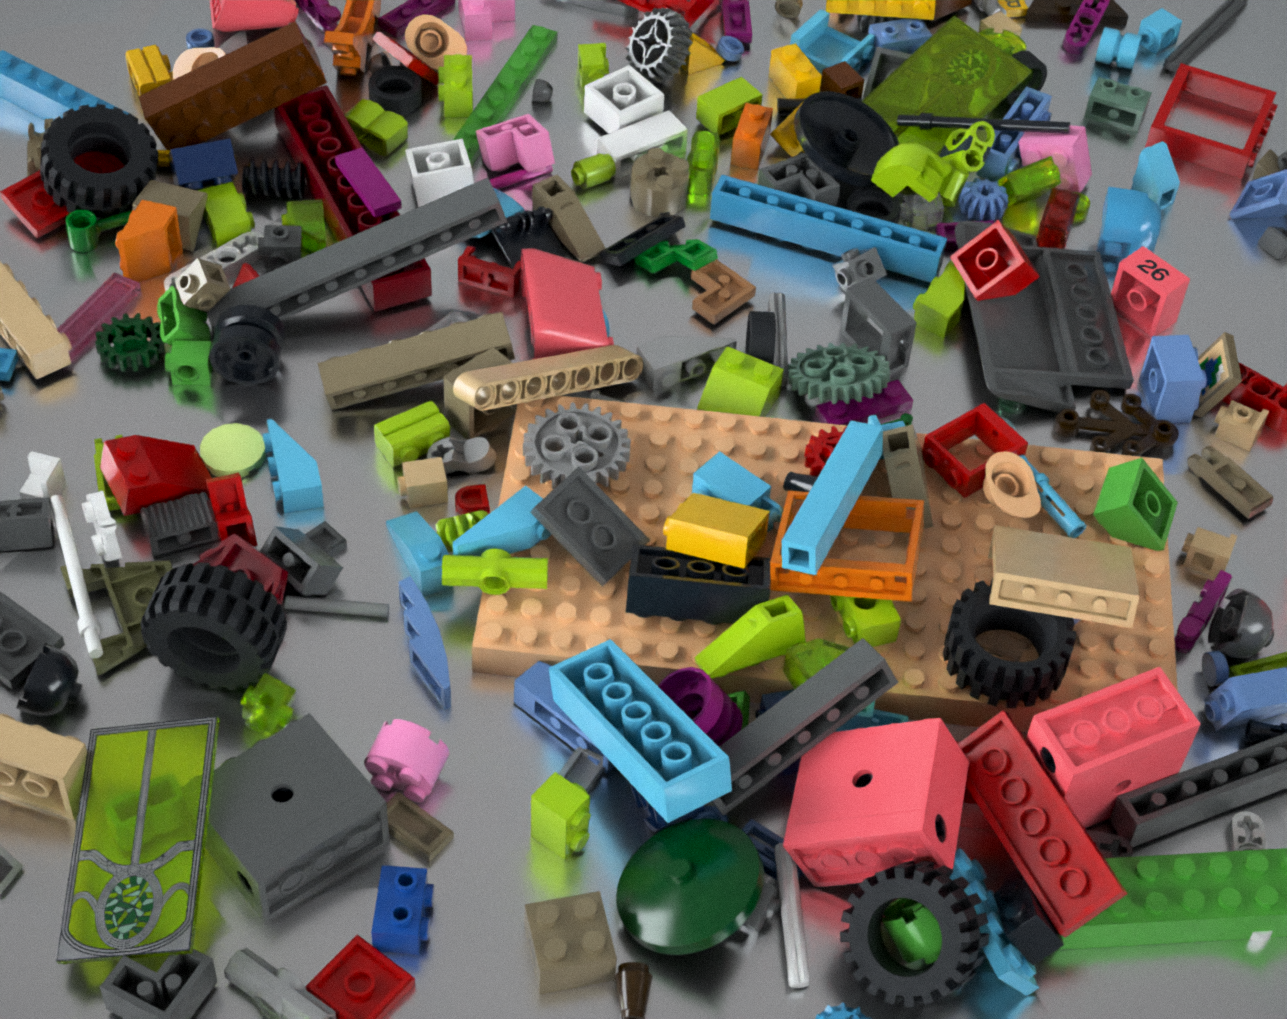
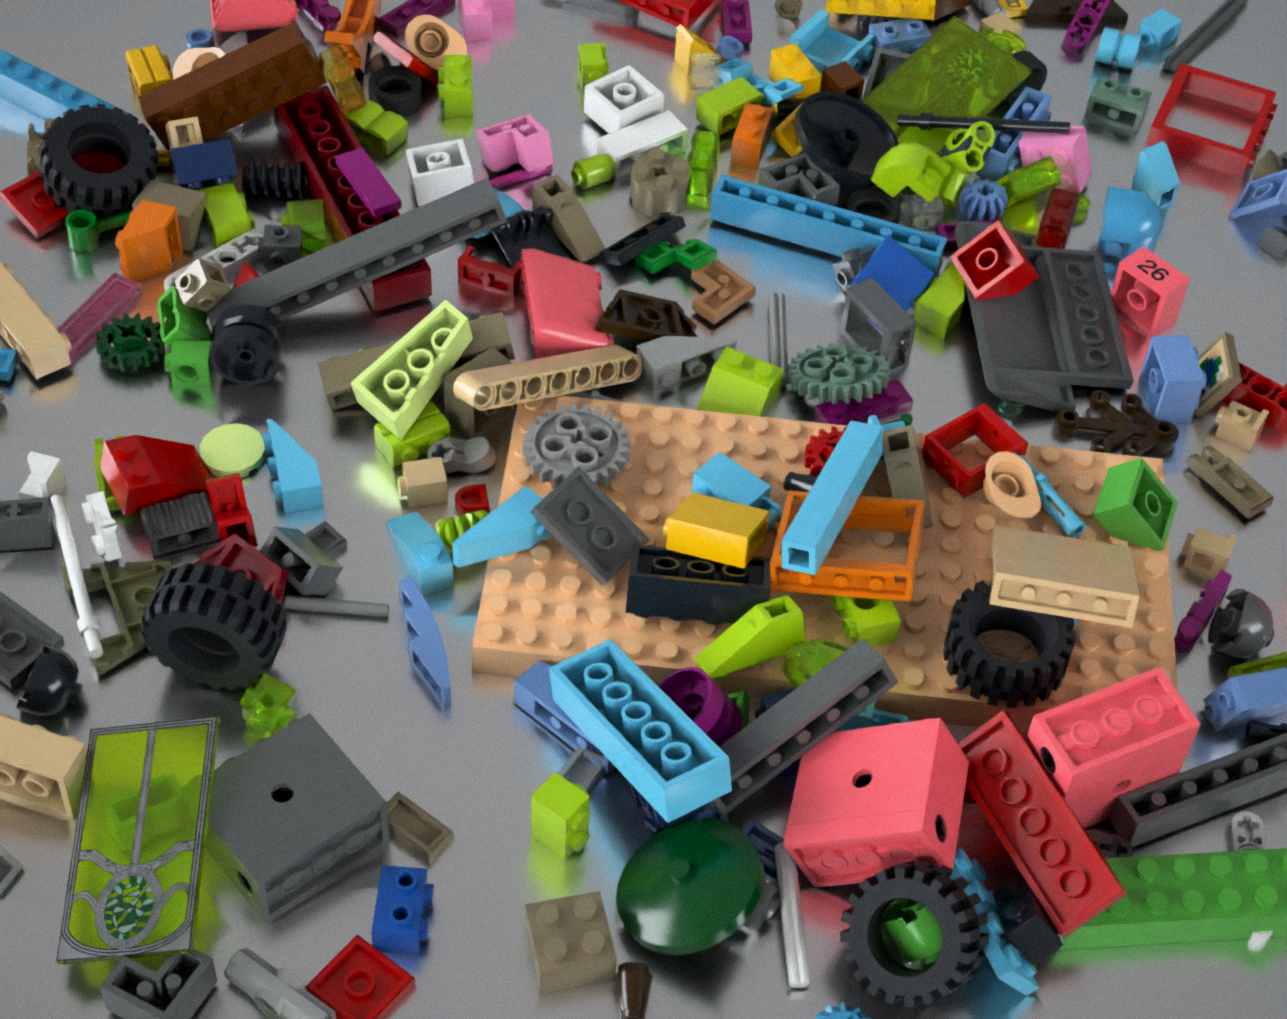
bright pink brick [364,719,450,803] -> none
lime piece [442,548,548,595] -> none
bright green plate [453,25,558,168] -> none
dark grey hinge [532,79,553,102] -> none
dark grey gear [625,8,693,83] -> none
black tyre [745,311,776,364] -> none
medium blue tile [1202,651,1229,686] -> none
none -> tan brick [165,116,203,150]
none -> clear yellow brick [319,45,366,114]
none -> yellowish green wedge [350,300,473,440]
none -> dark brown wing [595,289,698,342]
none -> clear brick [690,53,720,95]
none -> medium azure slope [714,57,804,105]
none -> blue slope [849,235,935,312]

